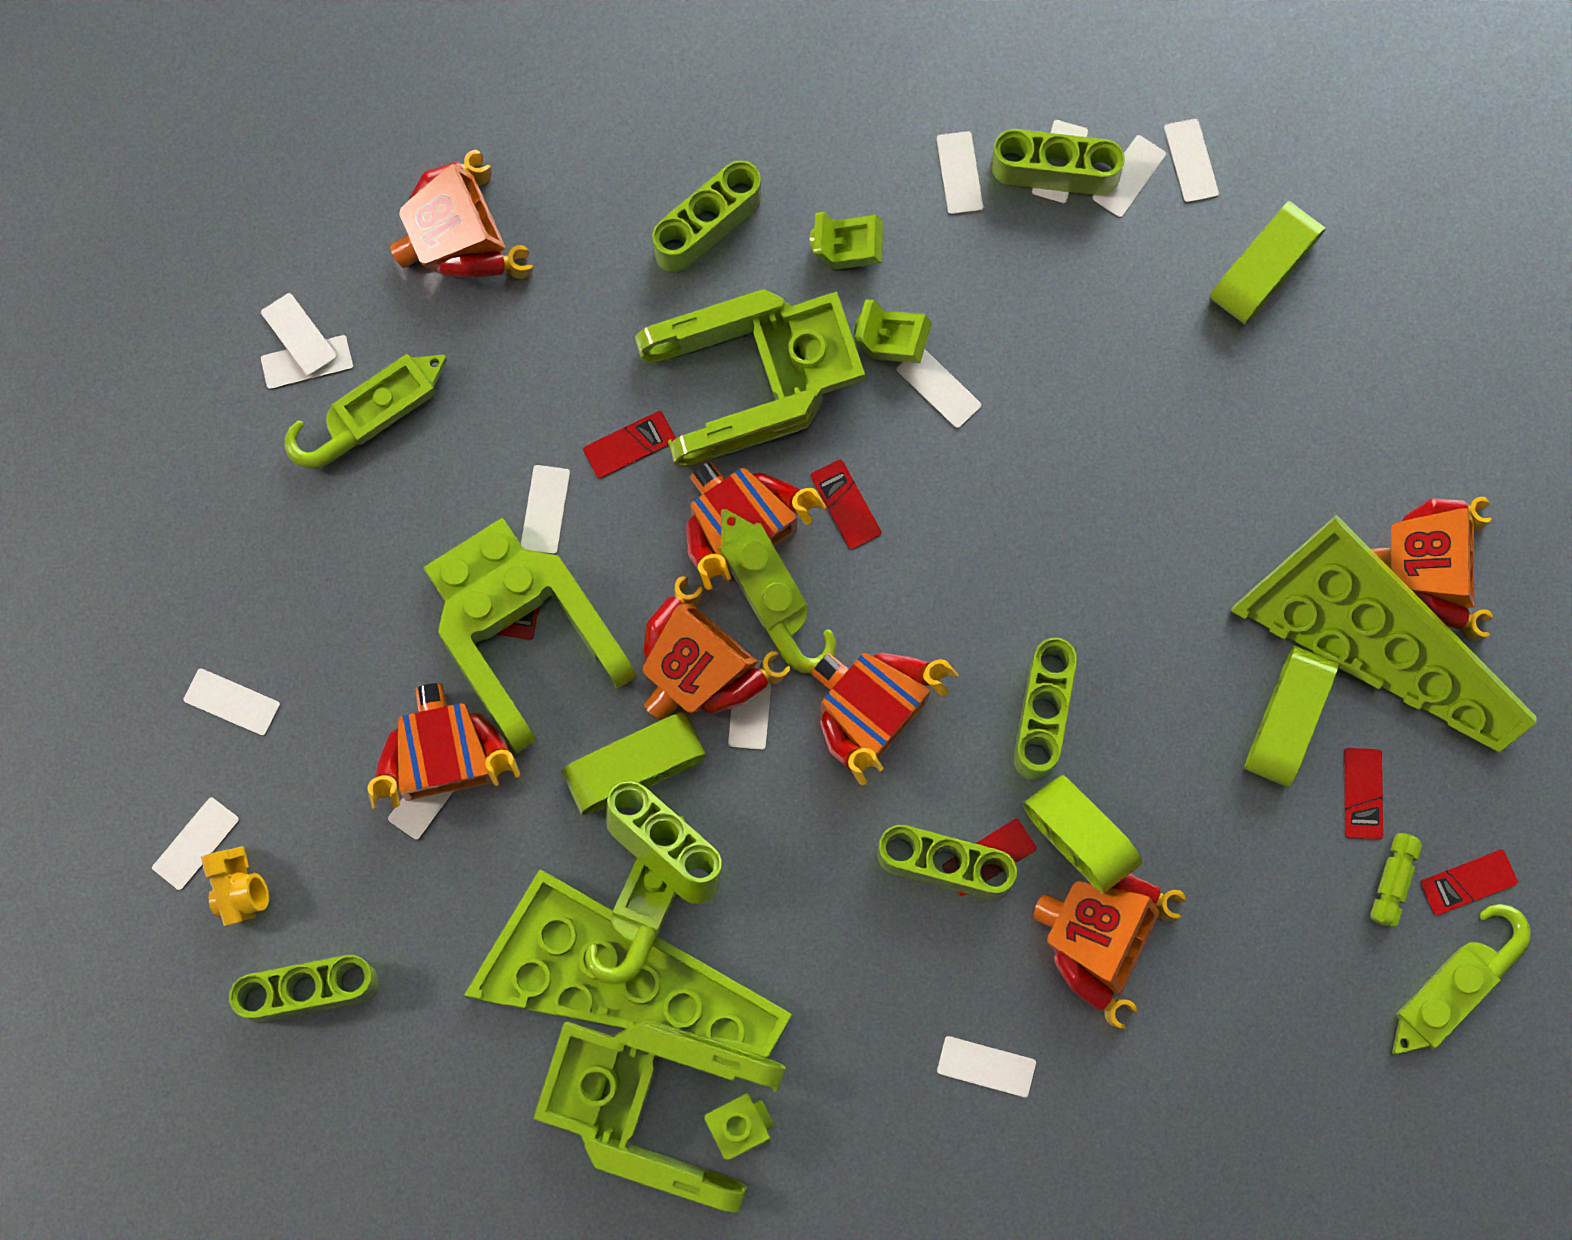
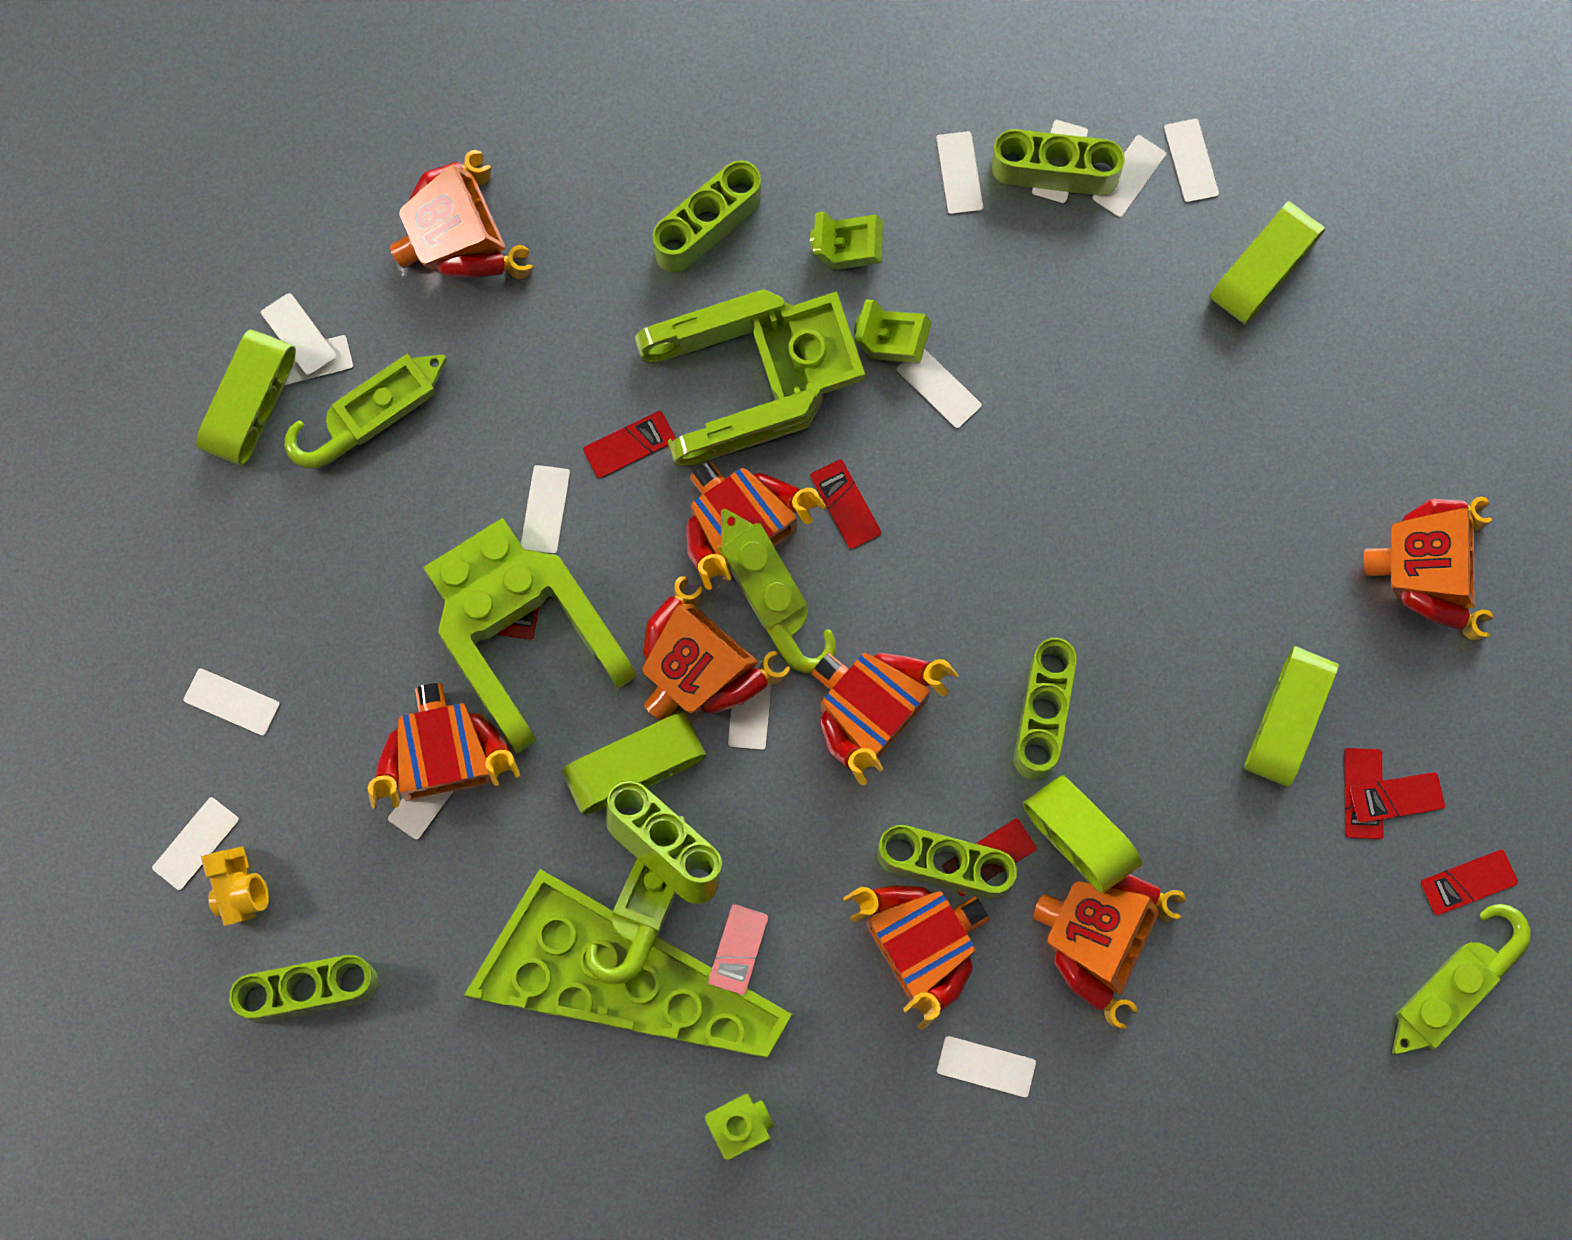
lime plate [533,1018,786,1213] -> none
lime wing [1231,514,1537,752] -> none
lime axle [1370,833,1422,927] -> none
none -> lime beam [196,329,296,466]
none -> sticker [708,904,768,995]
none -> torso [843,885,989,1030]
none -> red sticker [1350,772,1445,823]

